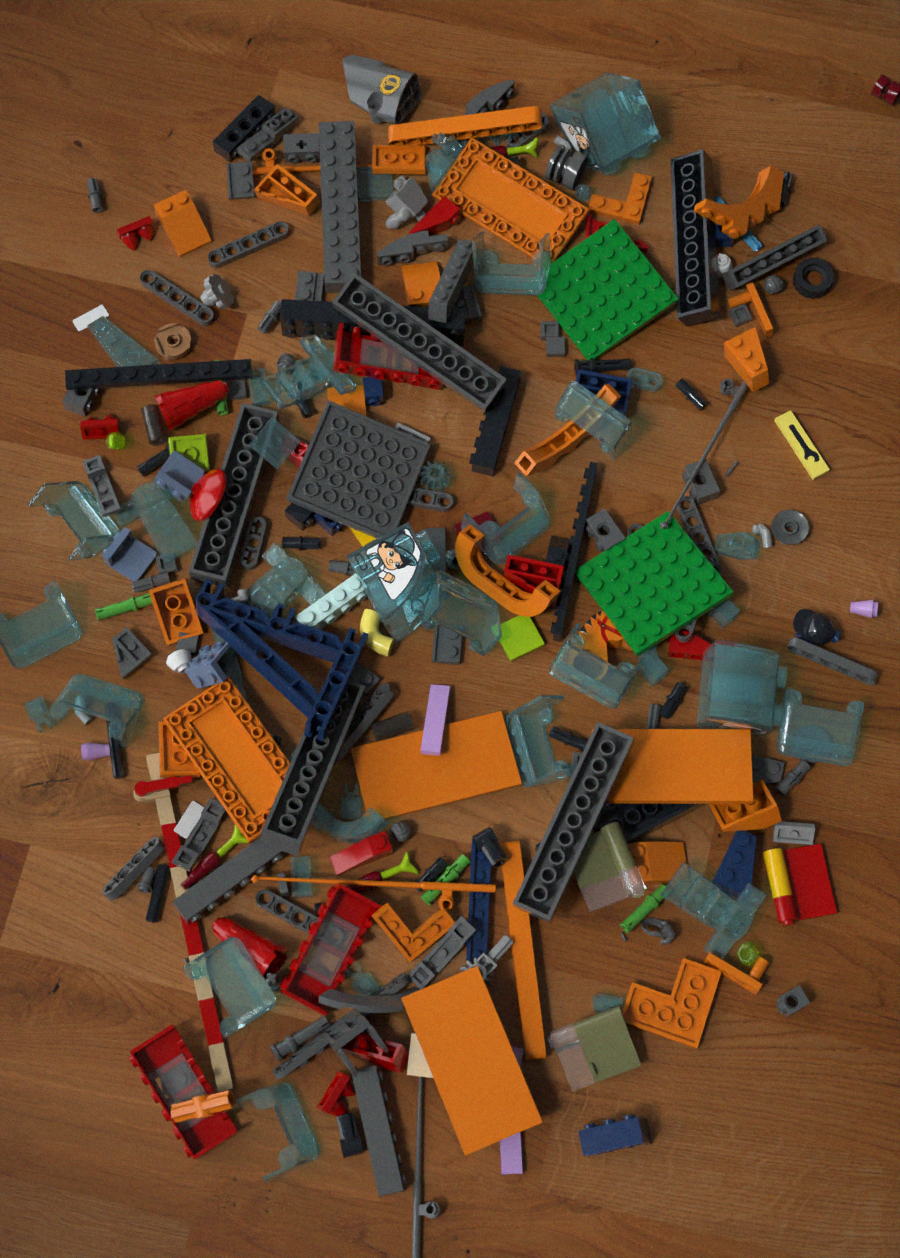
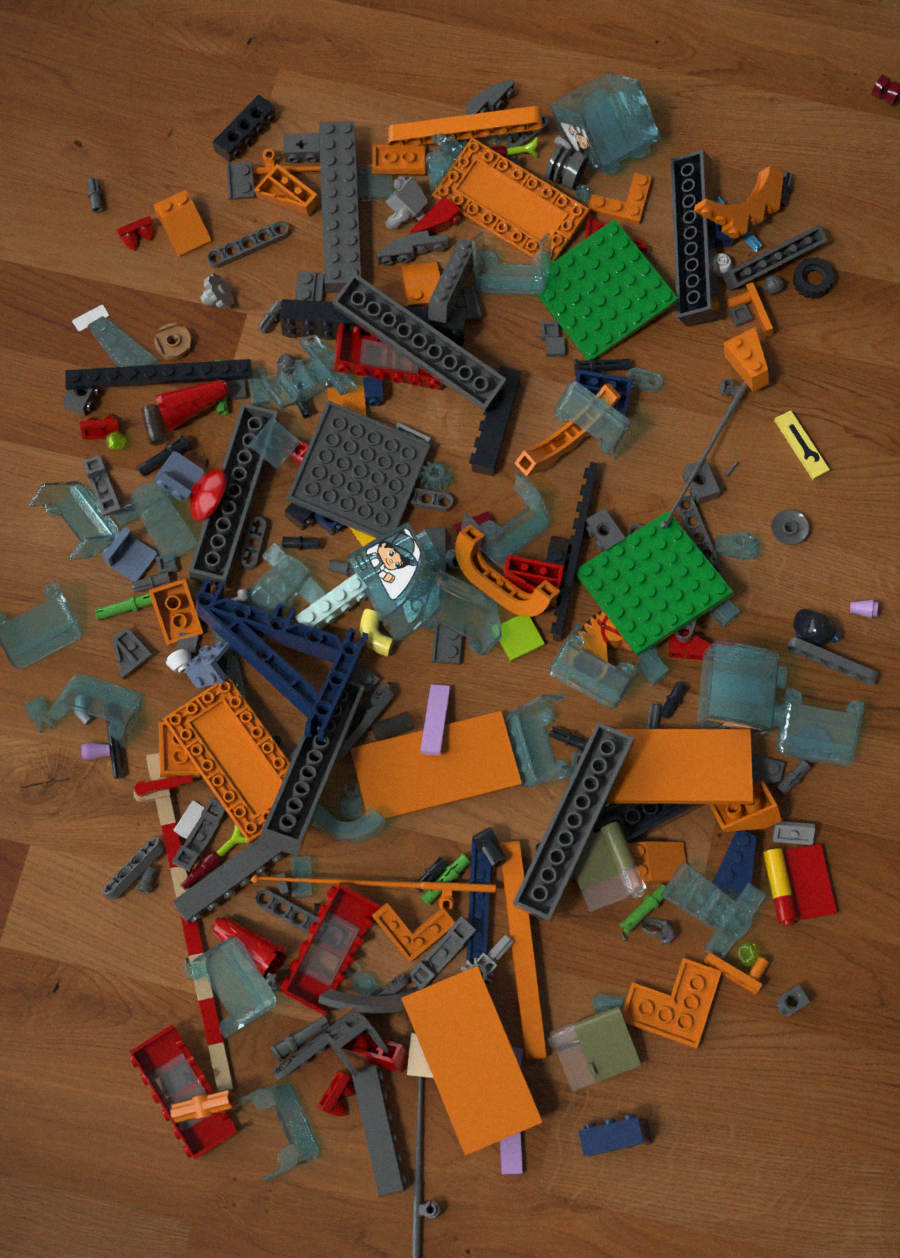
dark grey beam [140,270,214,326] -> none
black axle [146,864,170,923] -> none
lime tile [168,434,210,472] -> none
dark grey slope [237,107,299,162] -> none
red slope [330,831,393,876] -> none
black piece [336,1113,364,1158] -> none
dark grey panel [342,55,421,124] -> none
piece [346,852,419,893] -> none
dark grey piece [390,821,411,842] -> none
black axle [675,379,708,411] -> none
light grey arm [752,523,773,548] -> none

